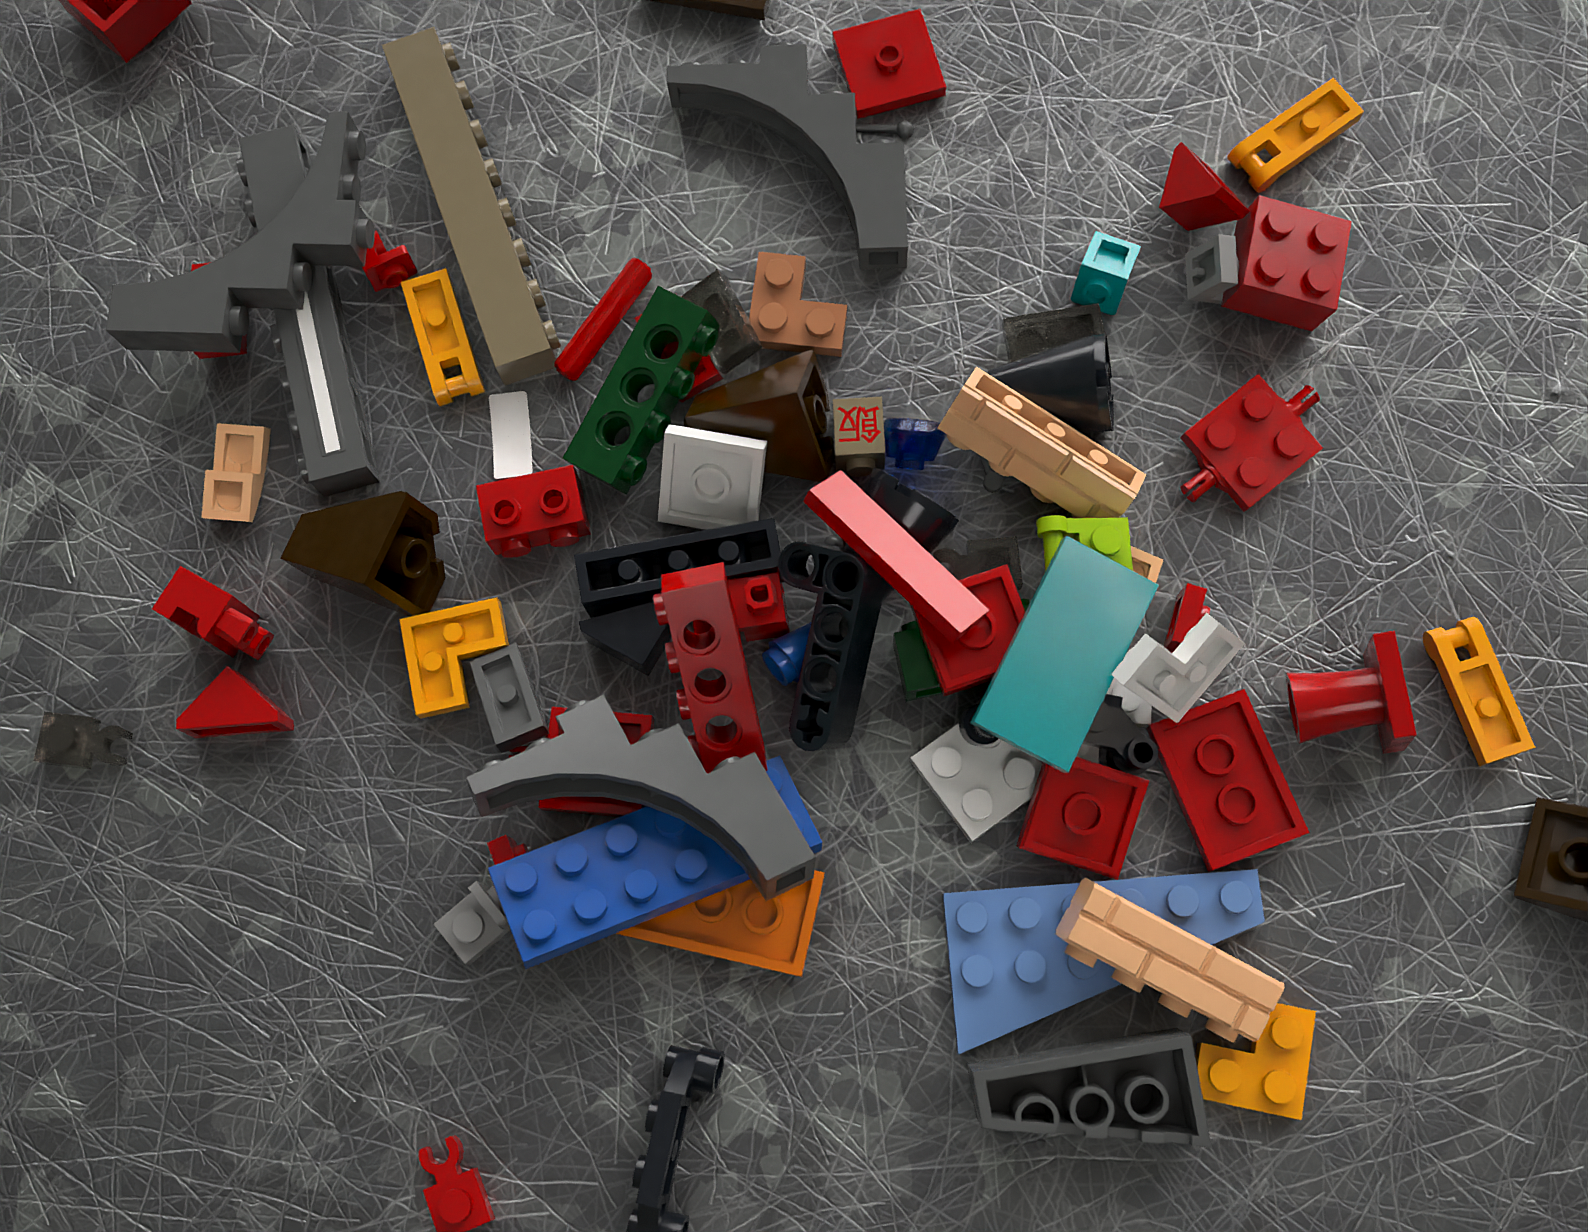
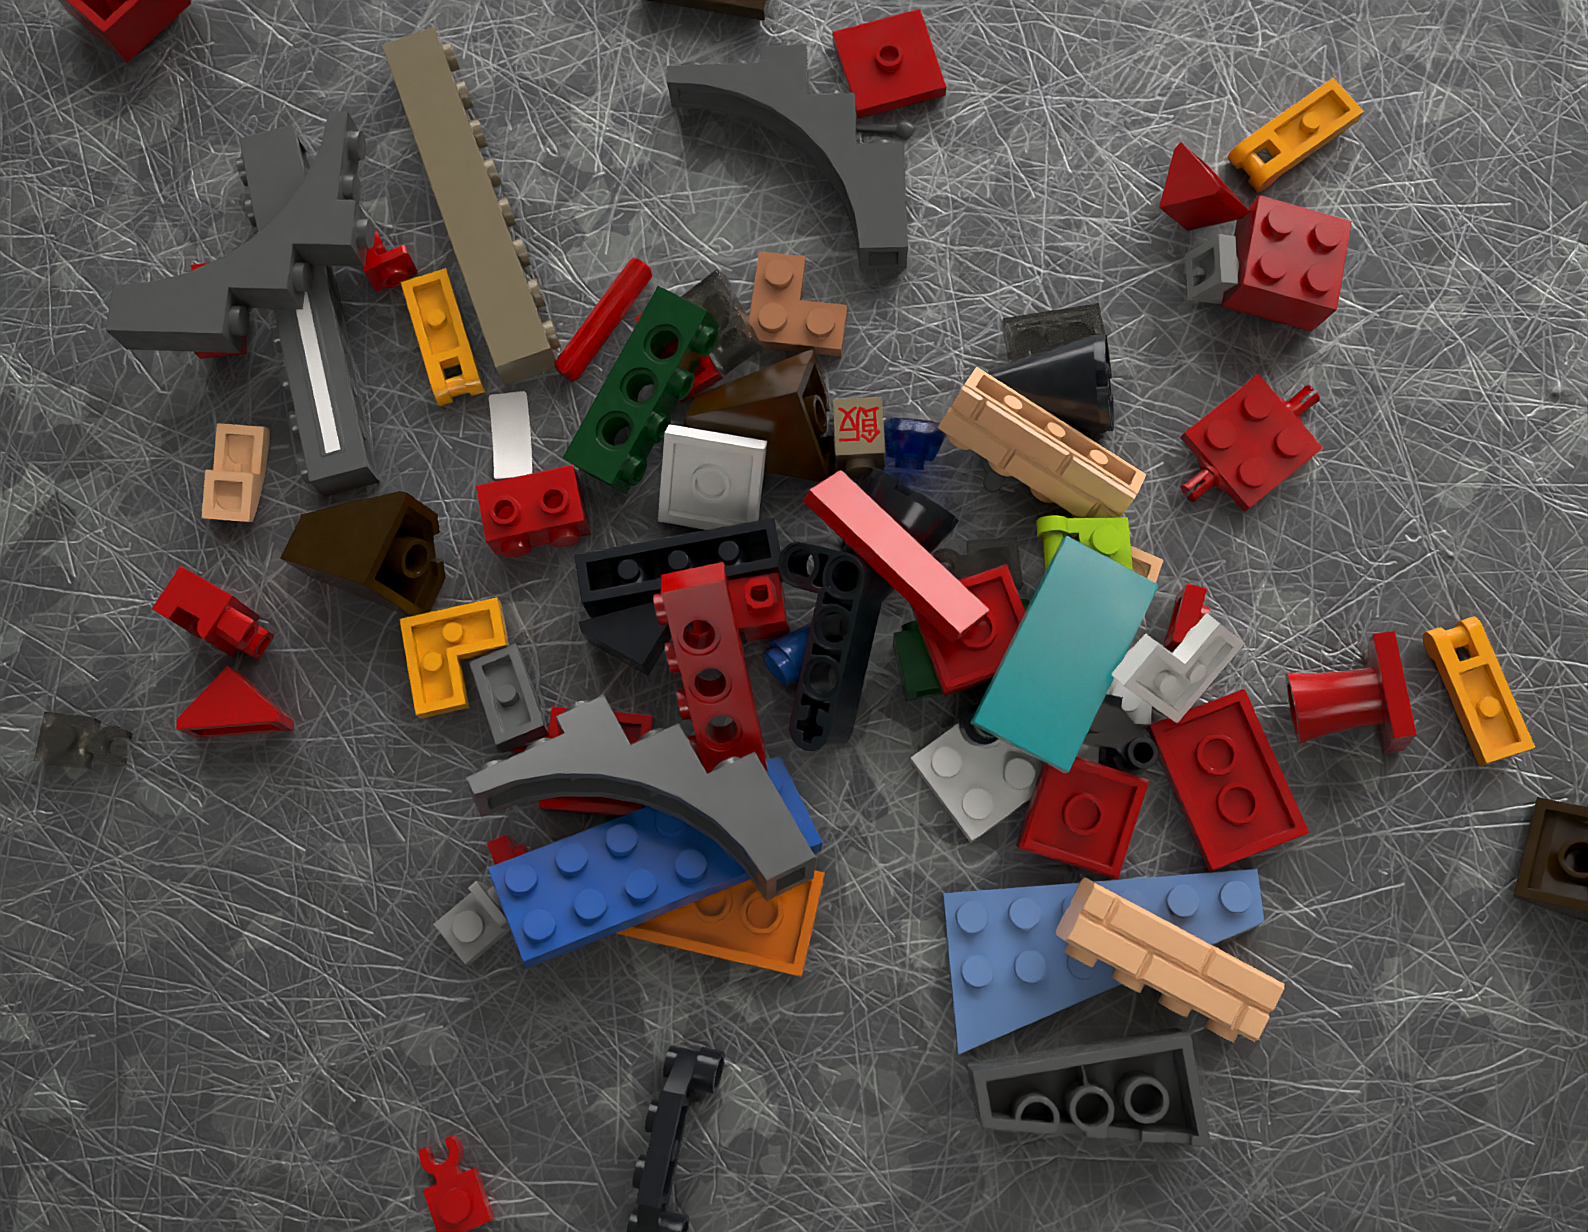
teal bracket [1071,231,1141,315] -> none
light orange plate [1195,1003,1316,1120] -> none

